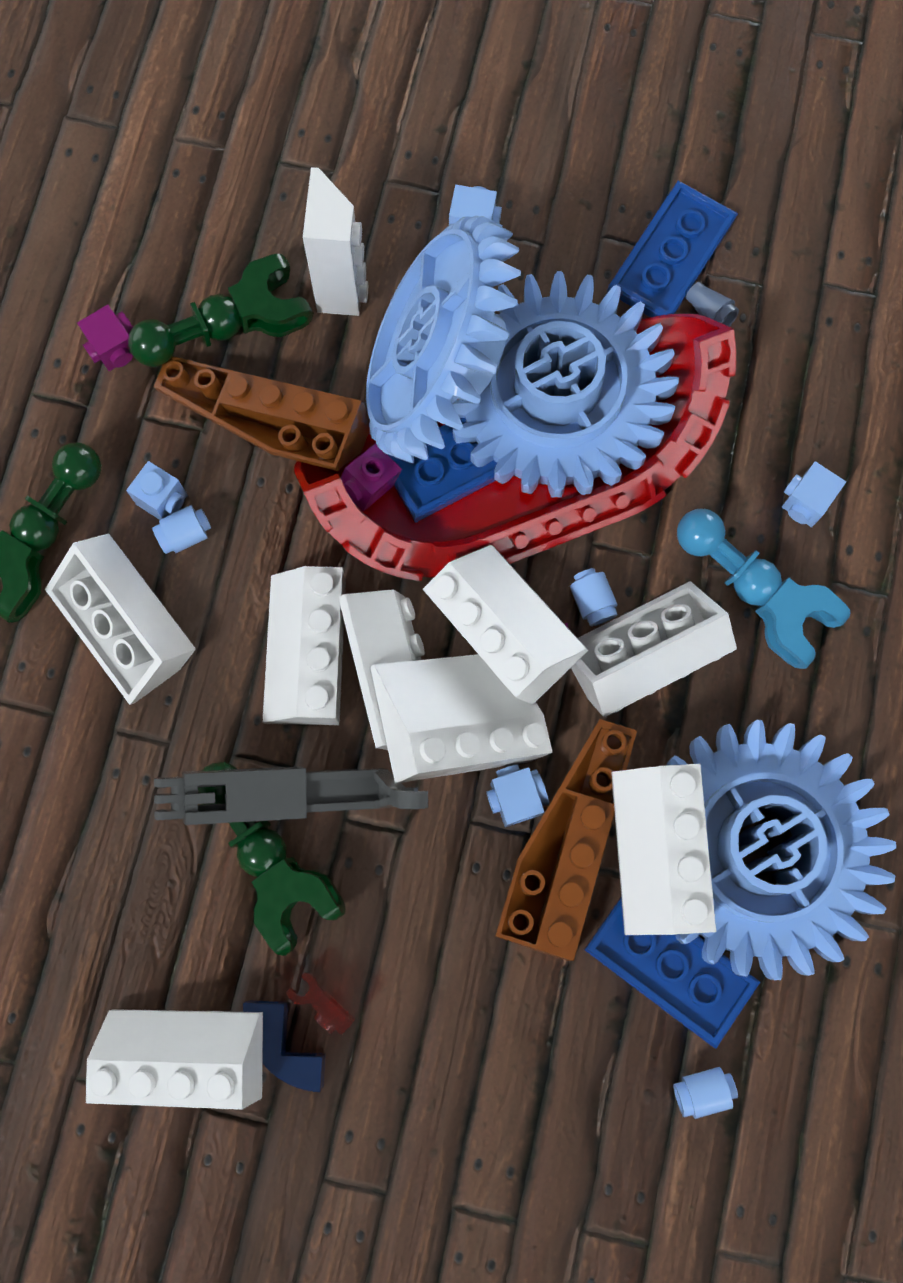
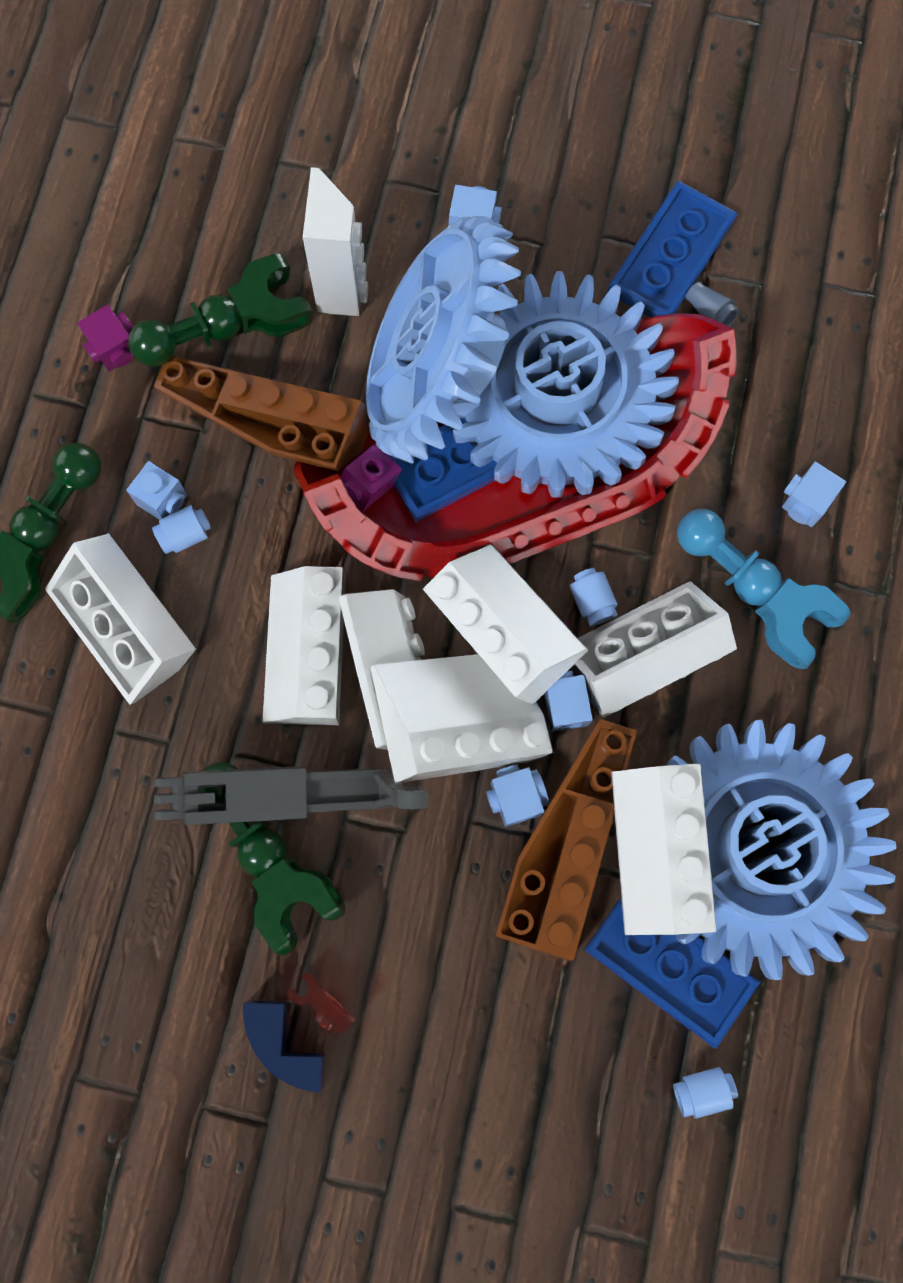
white slope [86,1009,263,1110] -> none
none -> light blue brick [544,671,593,732]

